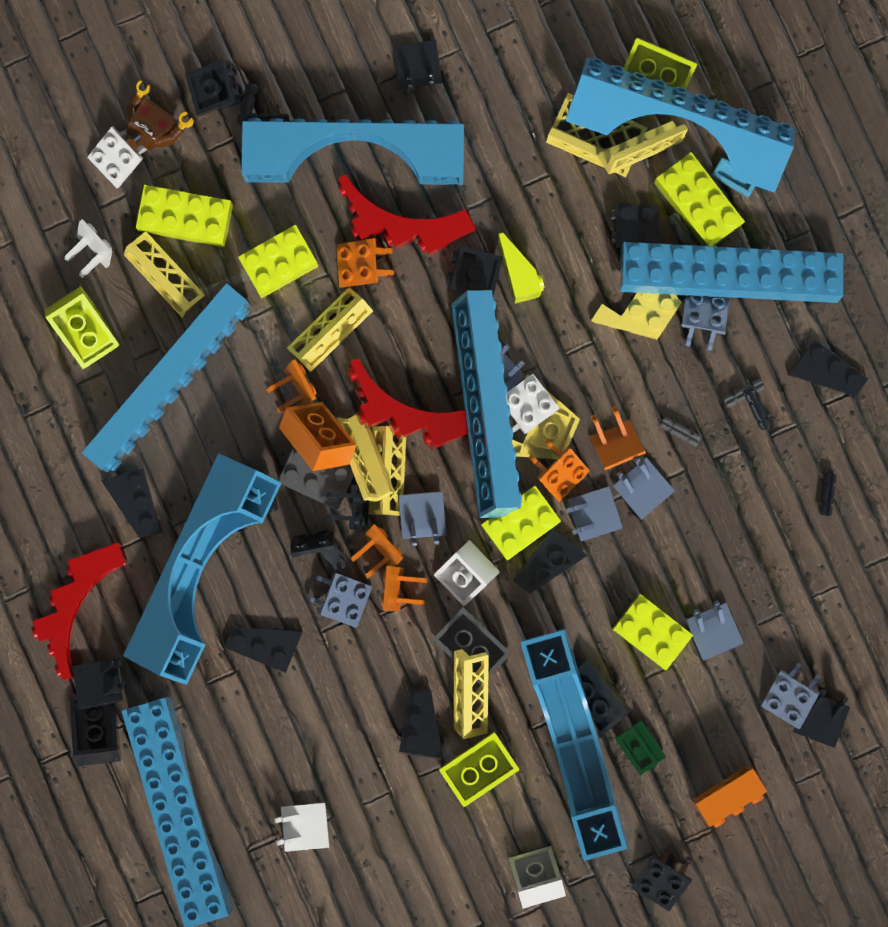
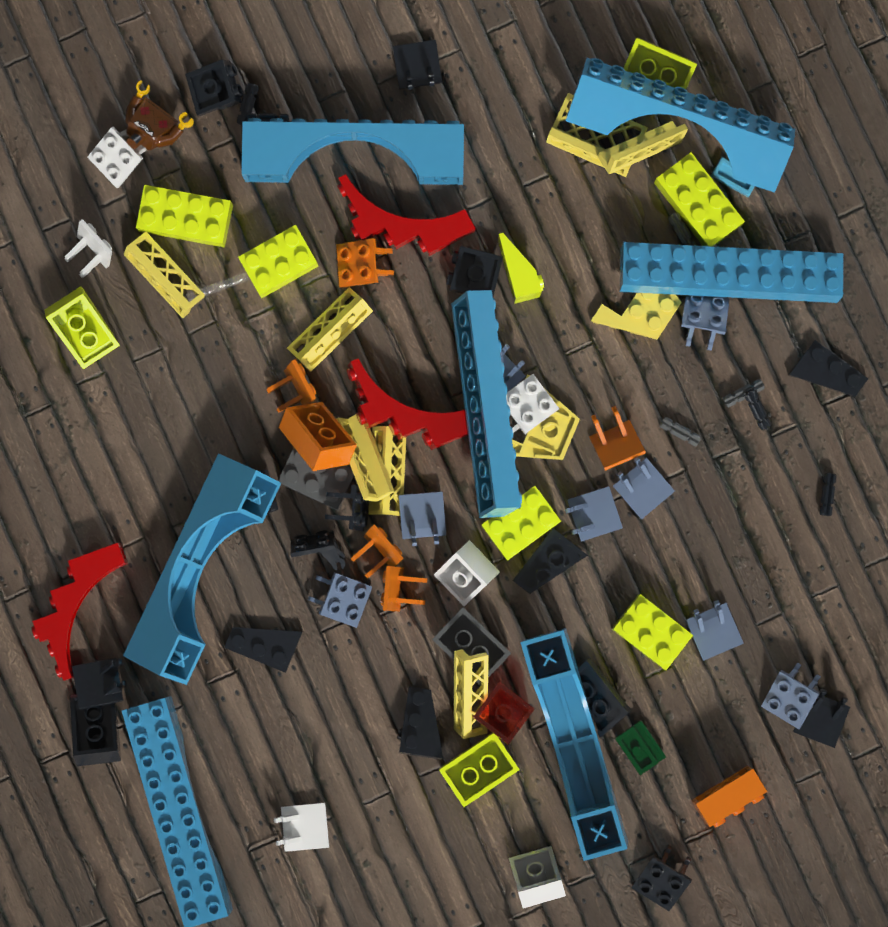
dark azure brick [82,283,250,472] -> none
black wing [101,469,162,538] -> none
orange plate [528,439,590,502] -> none
black plate [610,203,660,250] -> none
none -> clear red slope [473,682,535,745]

